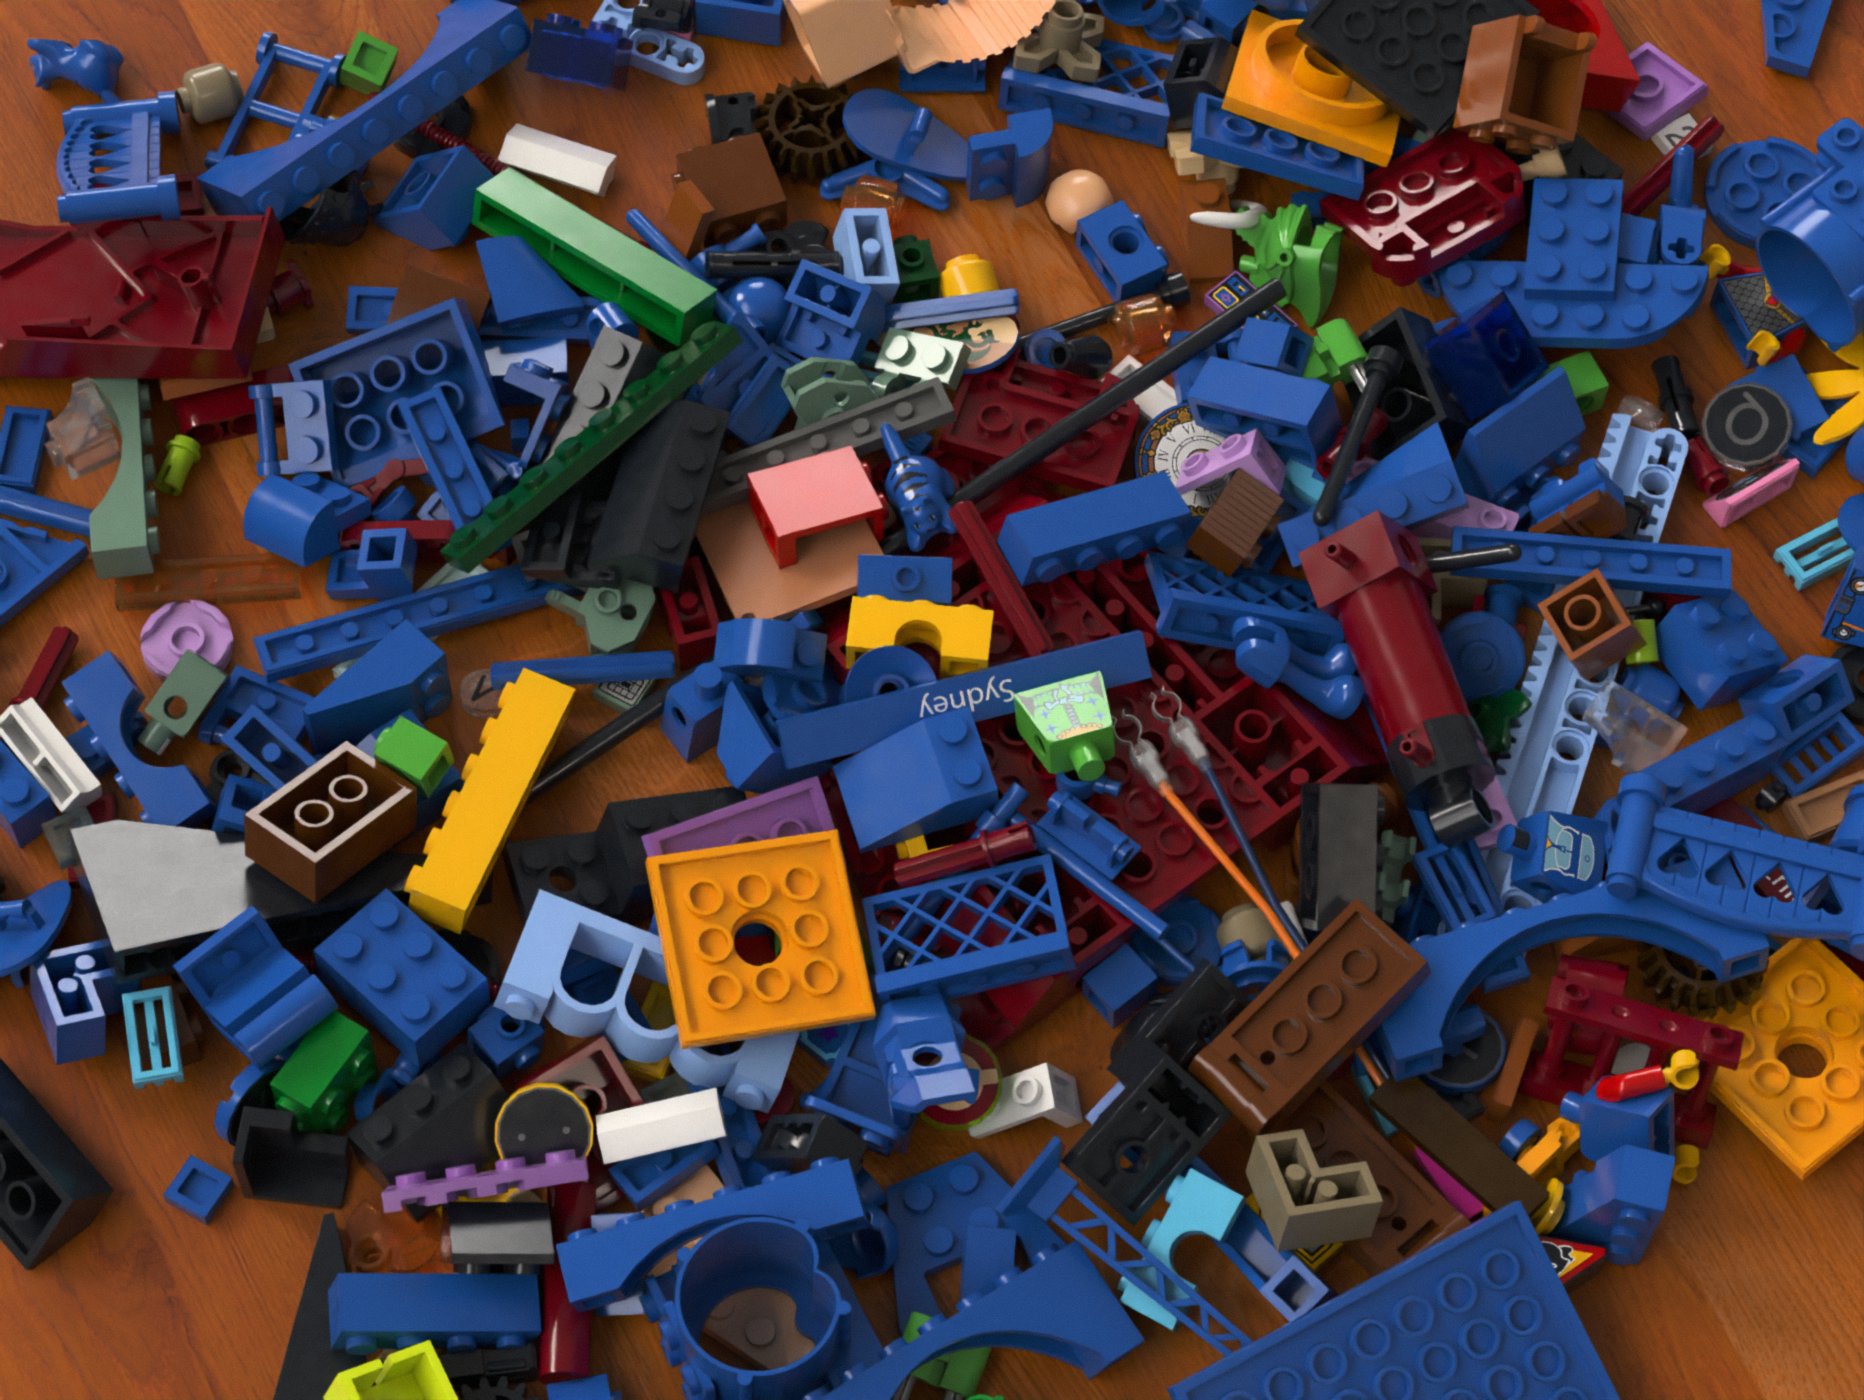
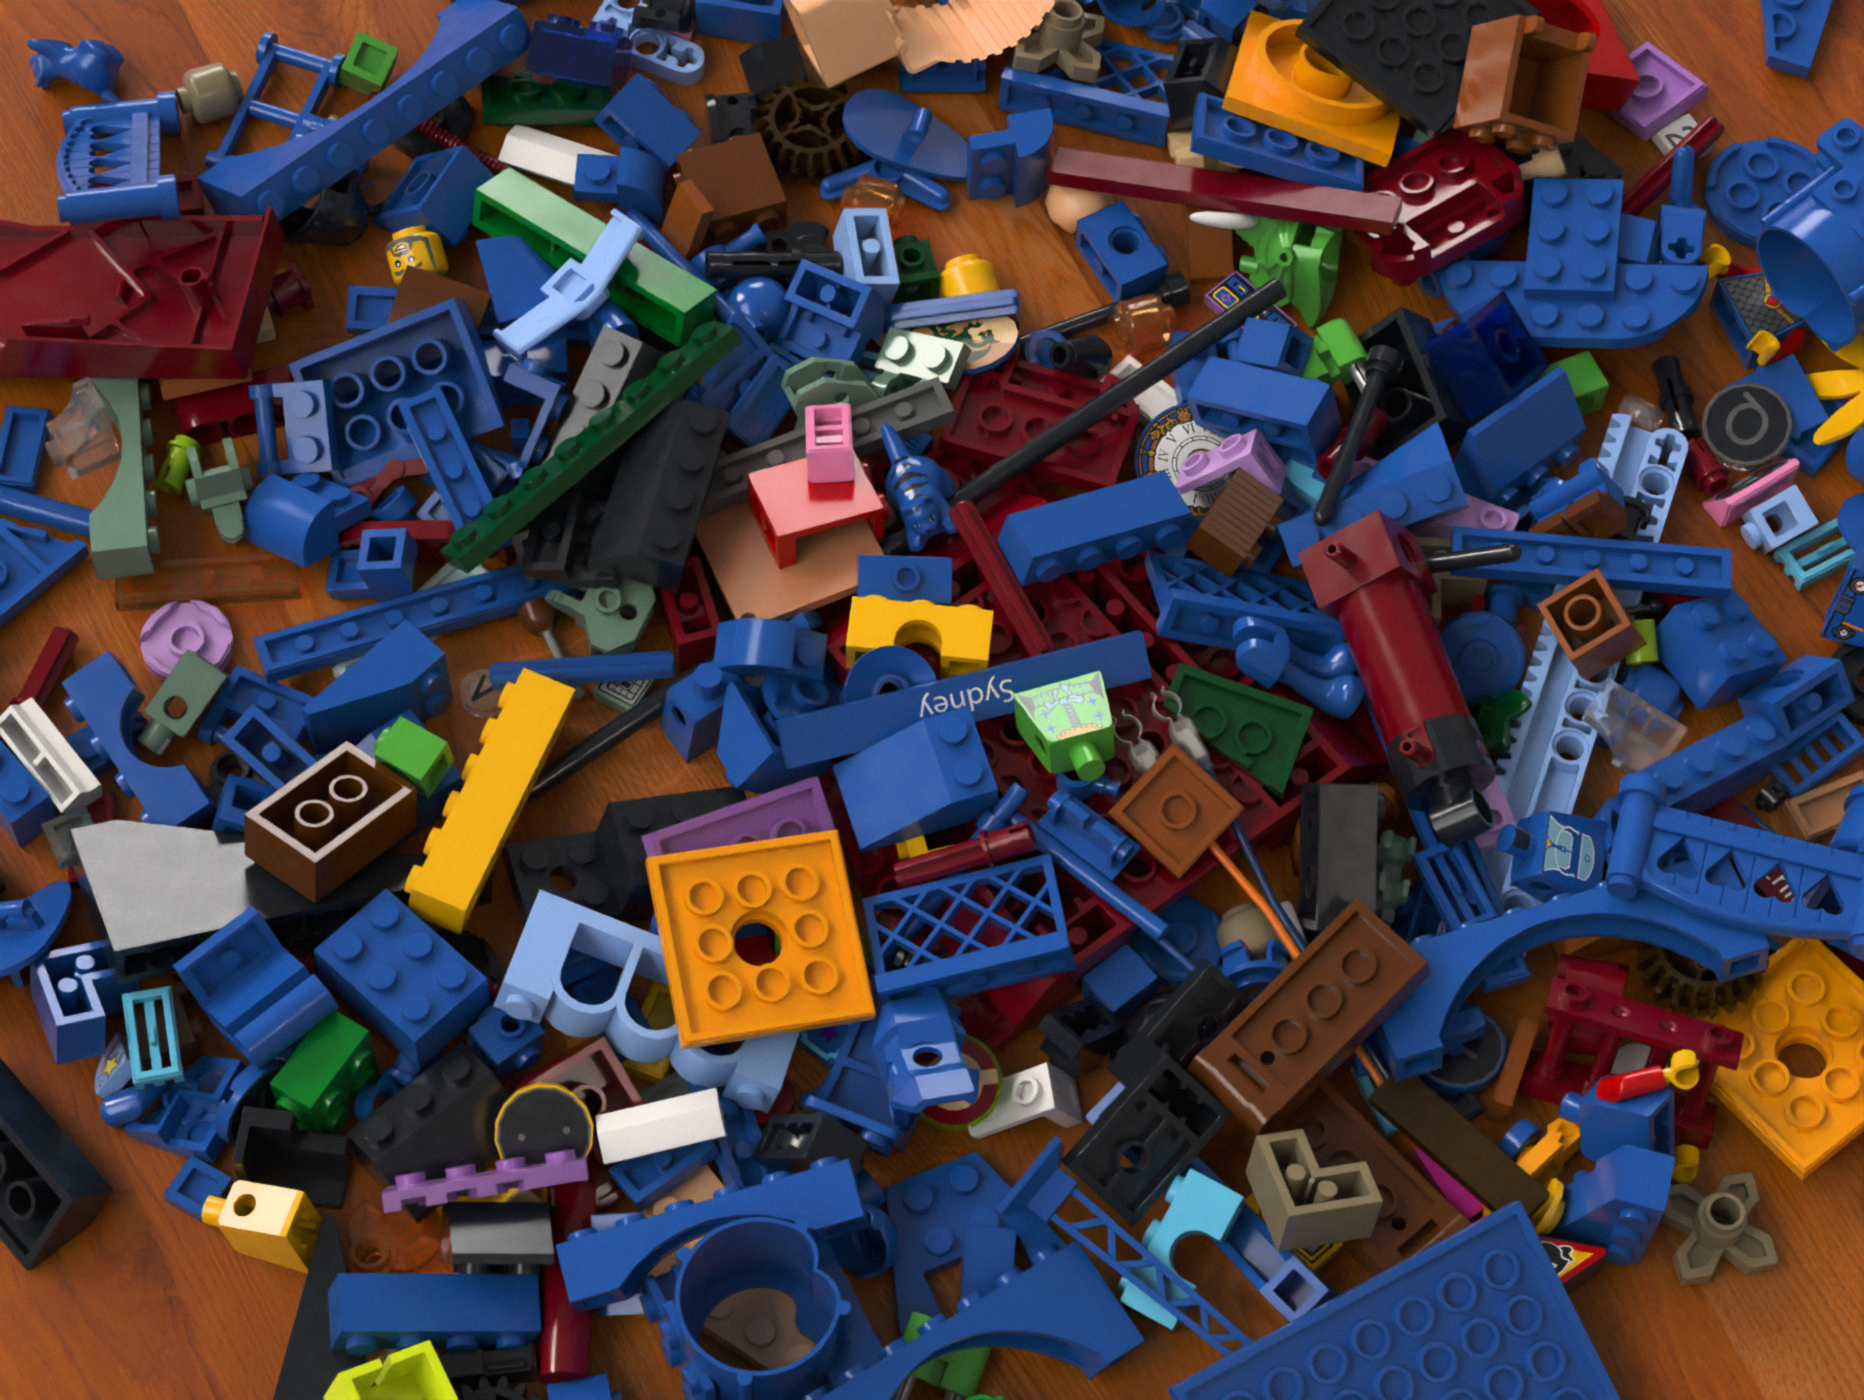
none -> light blue tile [95,1032,132,1099]
none -> blue arm [100,1068,169,1128]
none -> blue slope [123,1055,246,1163]
none -> sand green hinge [185,437,254,546]
none -> yellow torso [202,1180,322,1274]
none -> yellow head [385,225,449,286]
none -> dark green wing [479,71,612,128]
none -> light blue plate [492,208,645,361]
none -> reddish brown hinge [517,596,585,700]
none -> blue brick [574,147,667,224]
none -> blue brick [593,72,702,171]
none -> black panel [739,35,809,103]
none -> bright pink slope [805,403,854,483]
none -> black arch [1037,996,1126,1080]
none -> dark red tile [1047,147,1402,236]
none -> dark orange tile [1107,743,1245,880]
none -> dark green wing [1163,663,1314,799]
none -> dark tan plant [1661,1172,1778,1286]
none -> light blue brick [1740,484,1819,555]

